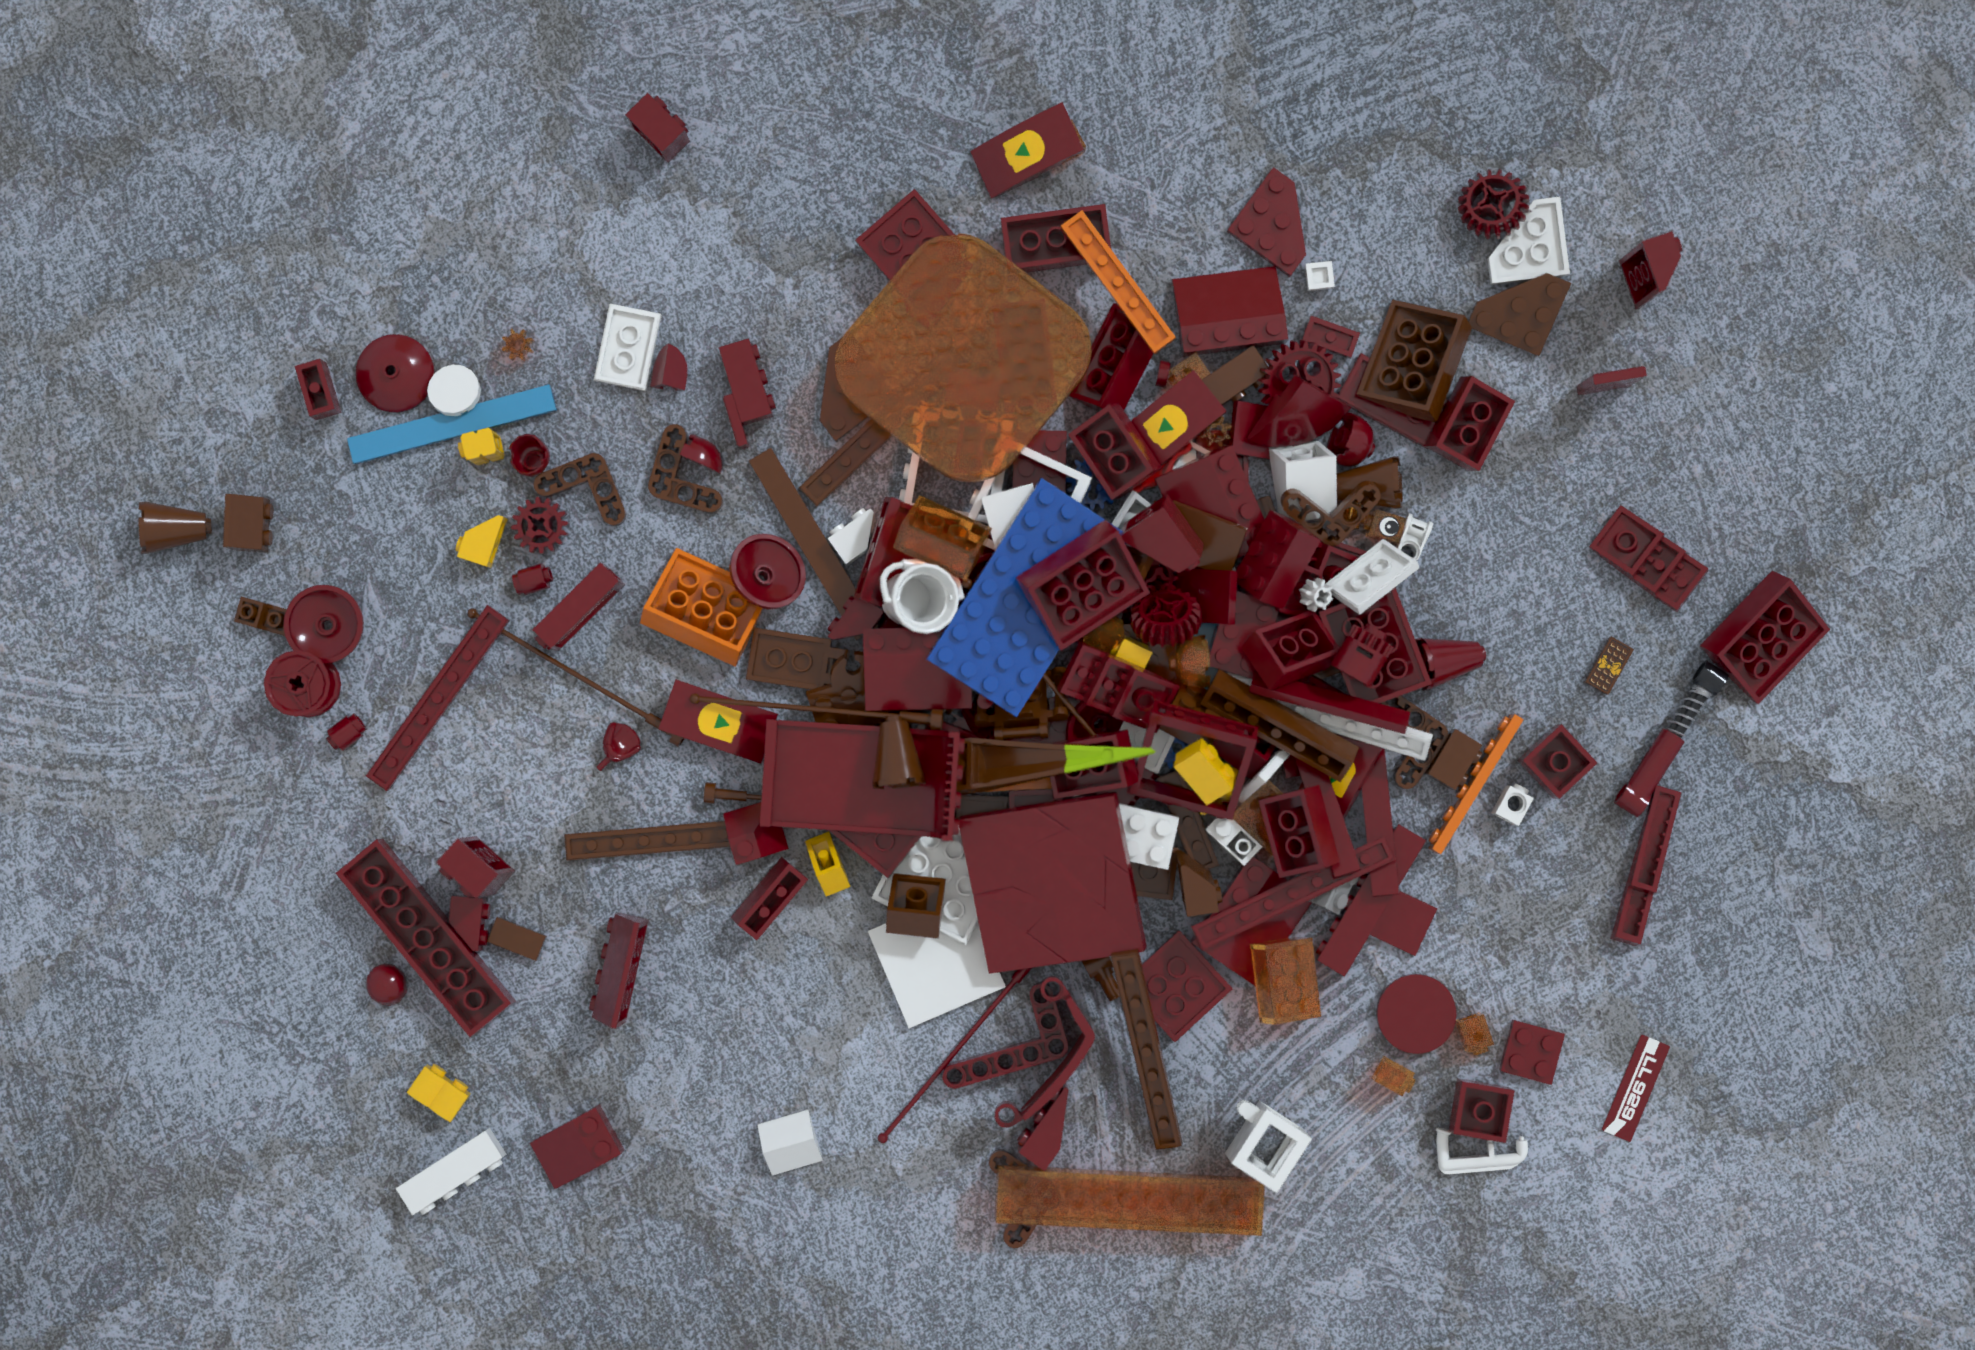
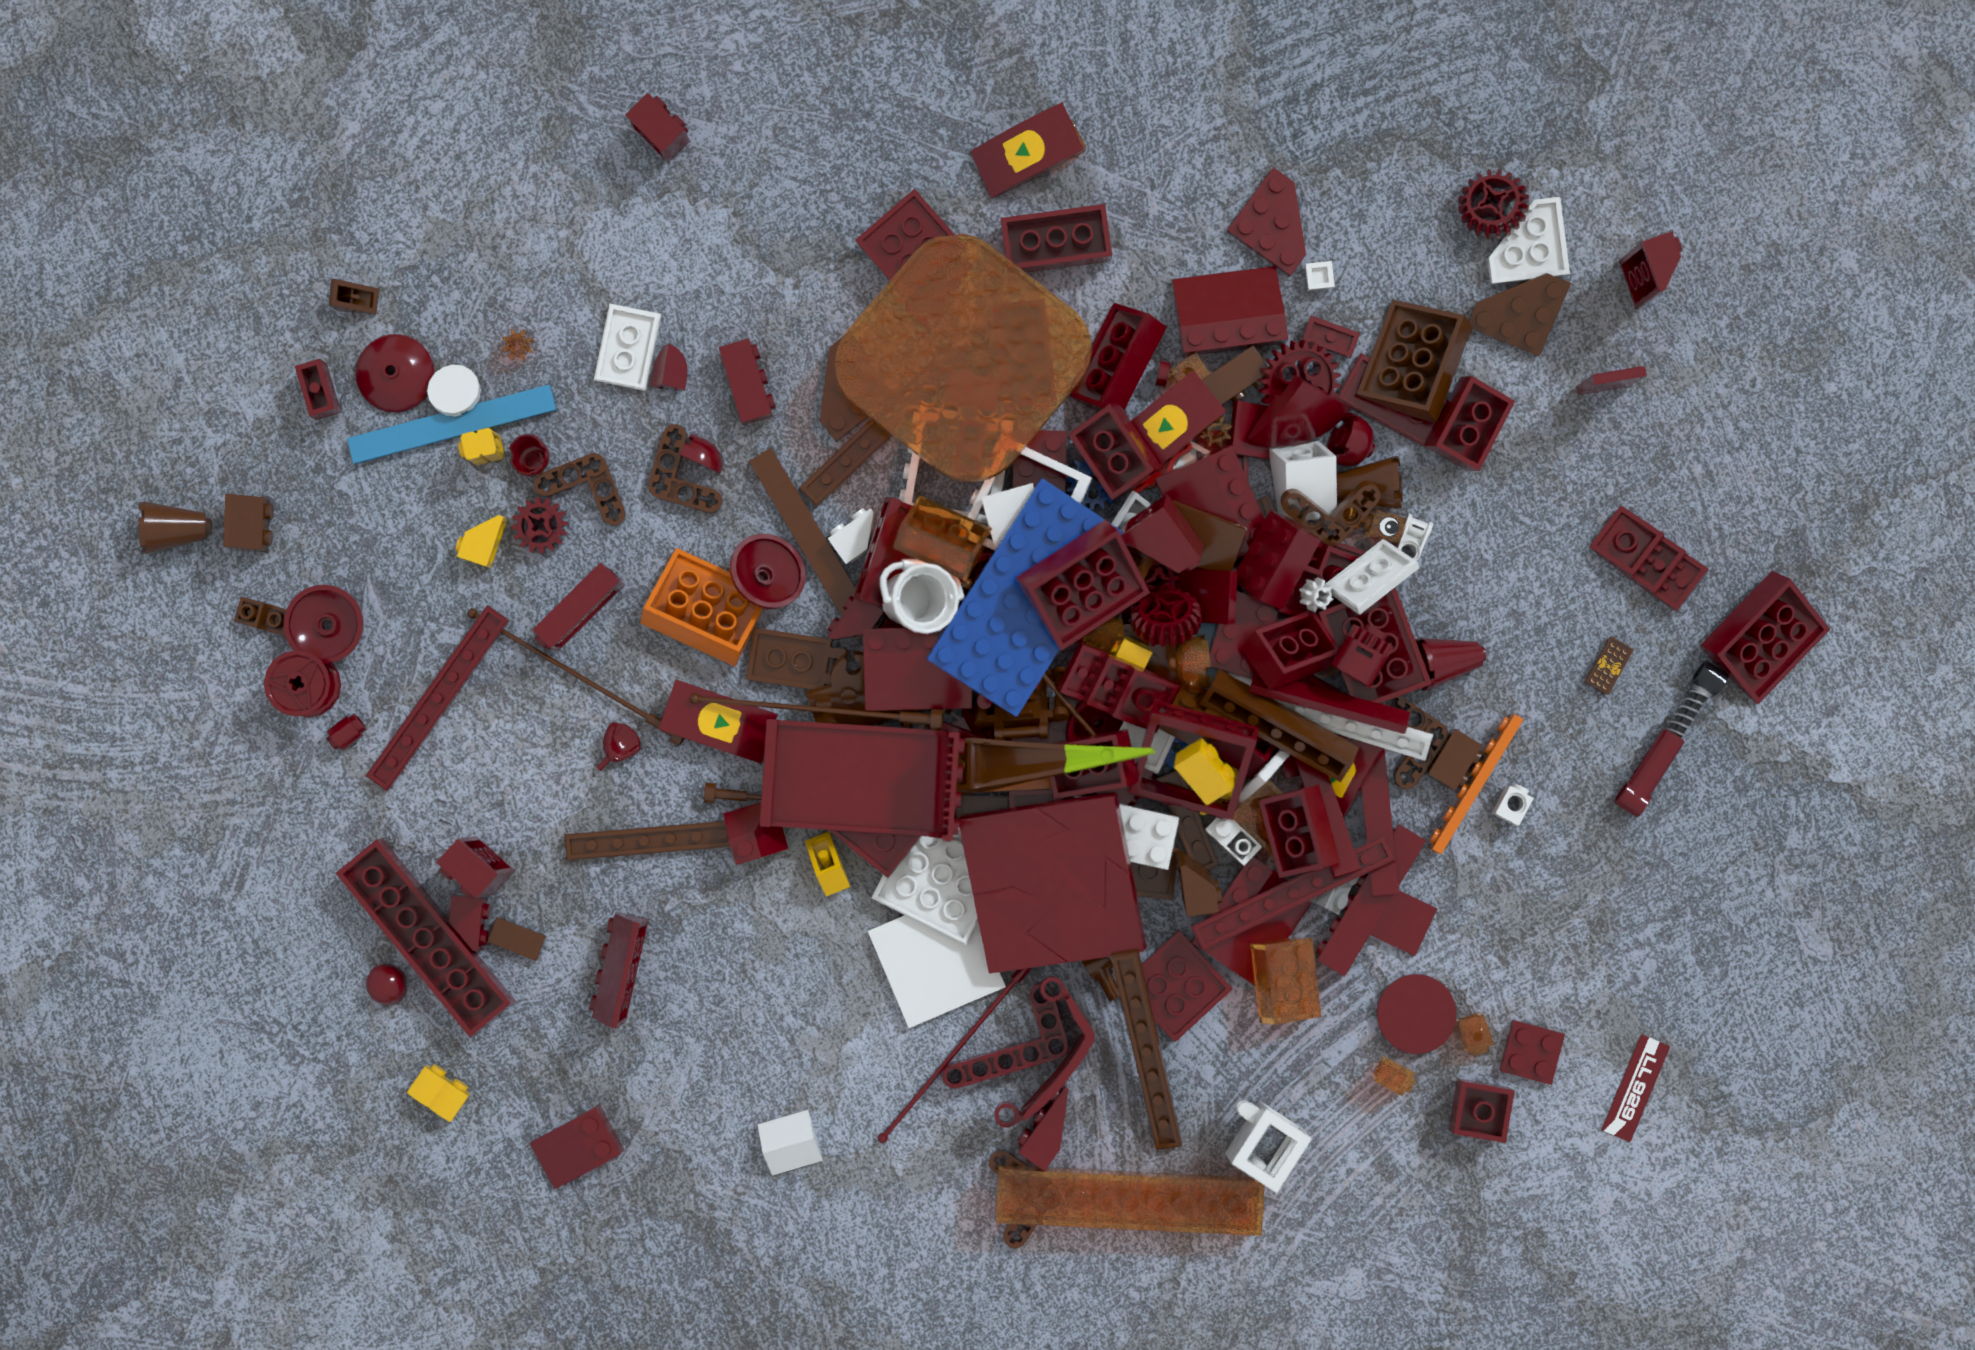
white brick [395,1128,507,1216] -> none
dark red brick [512,563,553,595] -> none
dark red tile [723,394,750,449] -> none
dark red brick [731,857,808,940] -> none
reddish brown cone [872,716,926,789] -> none
reddish brown slope [886,873,946,939] -> none
orange plate [1061,210,1176,354] -> none
white piece [1436,1128,1528,1174] -> none
dark red brick [1517,724,1597,799] -> none
dark red slope [1610,785,1682,946] -> none
none -> reddish brown slope [329,279,379,314]

